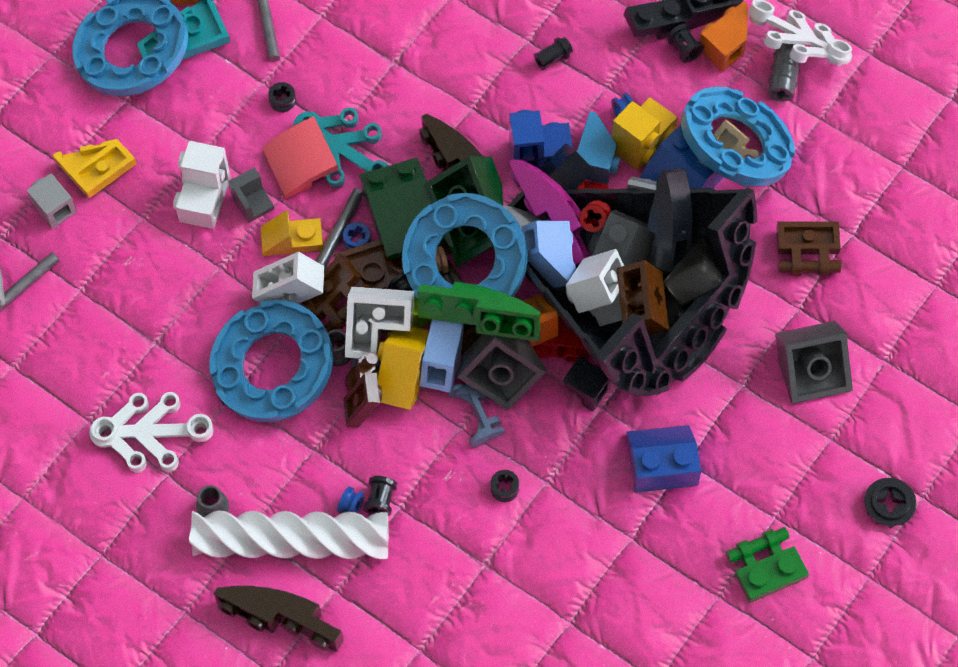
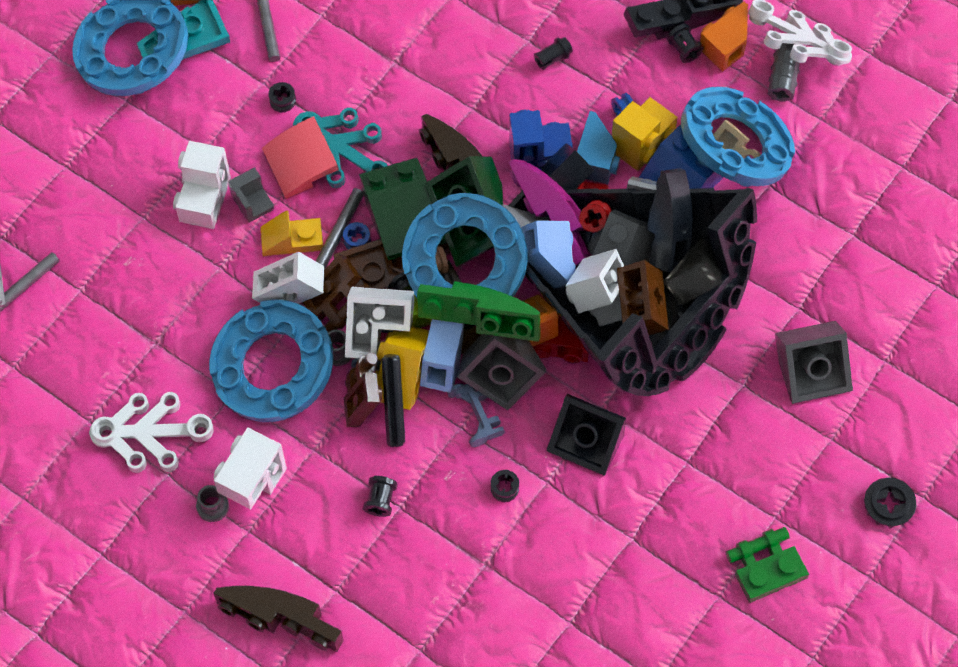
light grey brick [26,173,77,229] -> none
yellow wing [52,139,137,198] -> none
white piece [189,510,389,559] -> none
blue bush [337,486,365,514] -> none
black panel [563,356,611,412] -> none
blue slope [626,425,701,493] -> none
reddish brown plate [776,221,841,276] -> none
none -> white brick [213,427,287,510]
none -> black axle [381,354,405,447]
none -> black slope [546,394,626,476]

